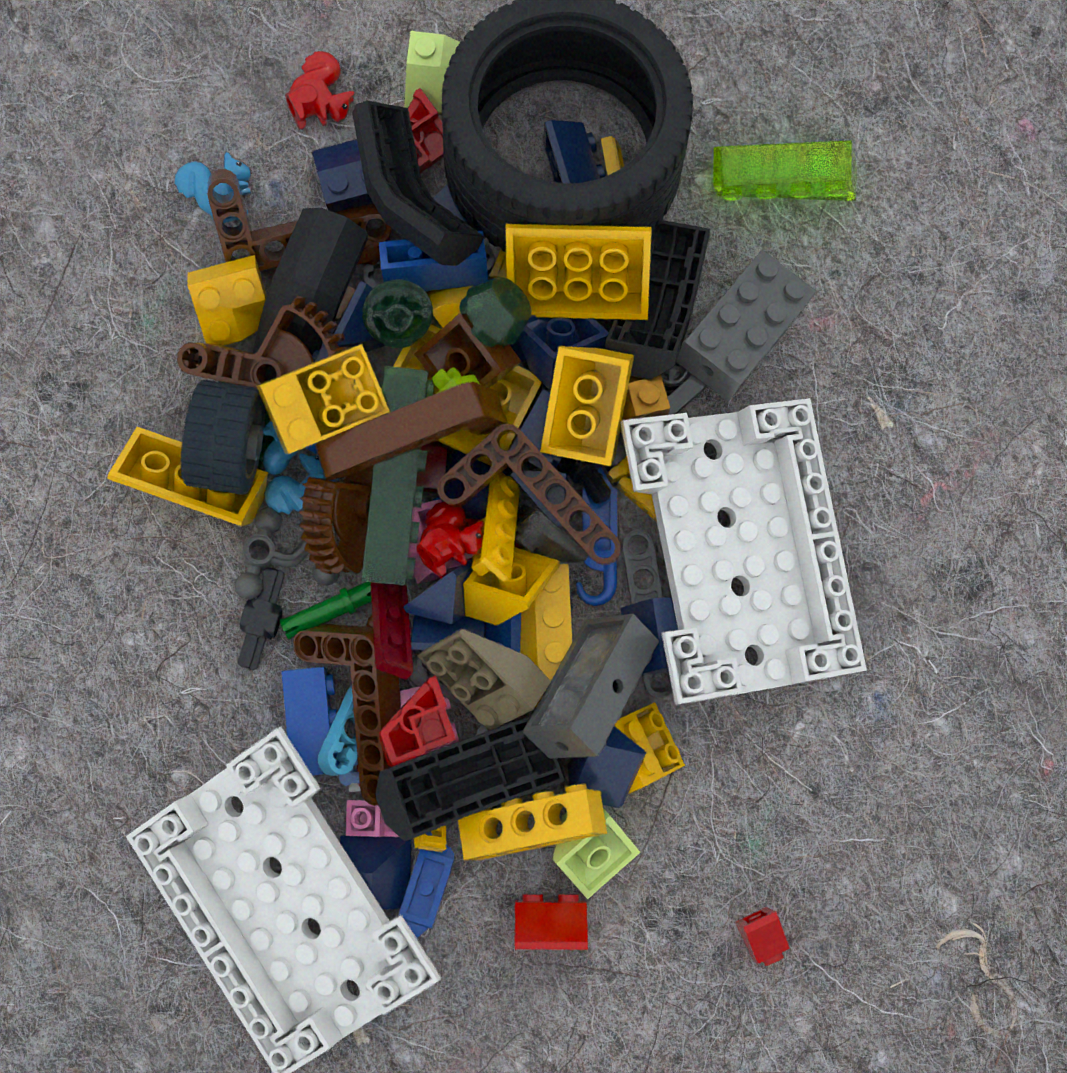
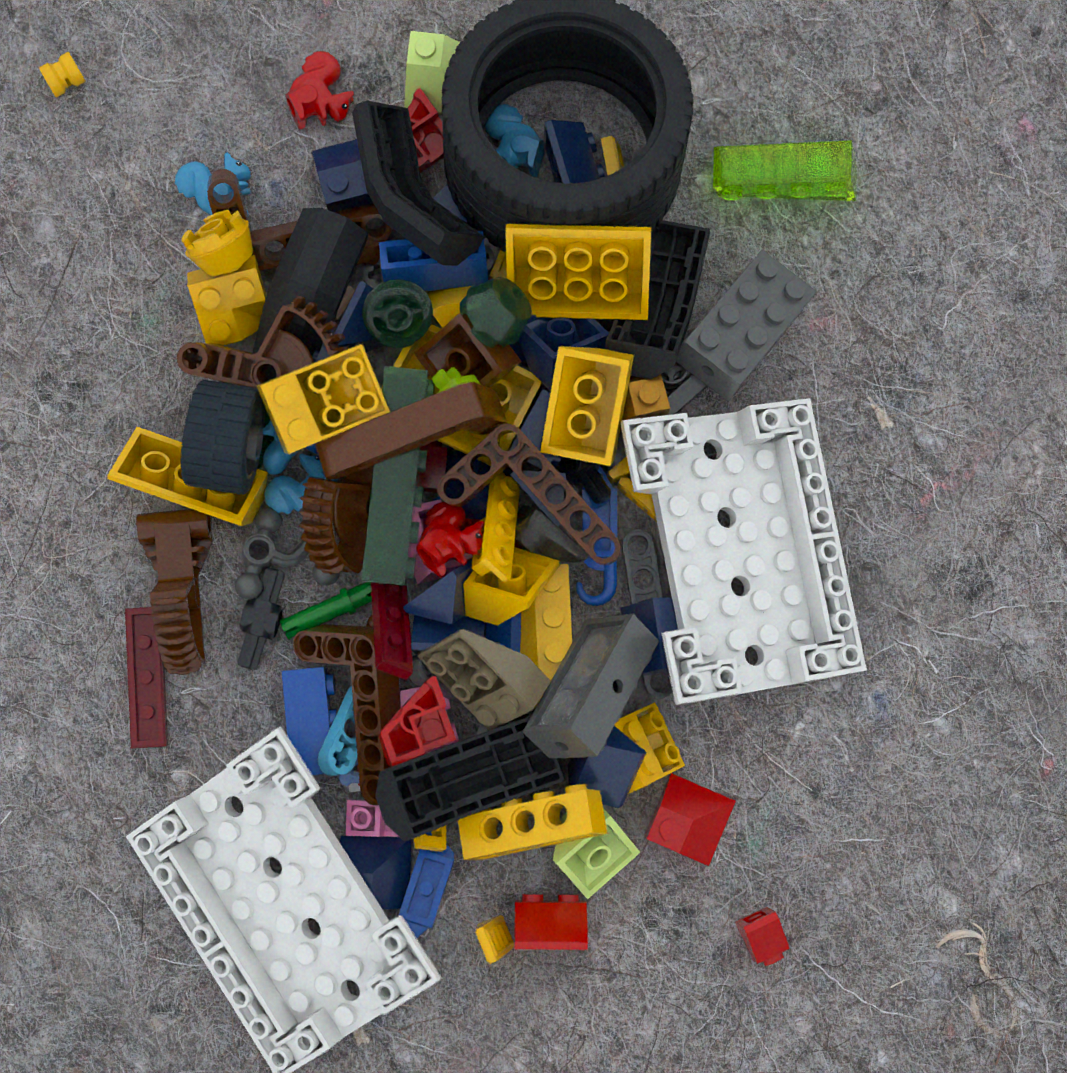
none -> yellow wheel [39,51,86,98]
none -> dark red tile [125,607,168,749]
none -> reddish brown arm [136,509,213,675]
none -> yellow cone [182,210,253,276]
none -> yellow slope [475,915,514,964]
none -> dark azure animal [485,104,544,178]
none -> red slope [644,773,736,866]

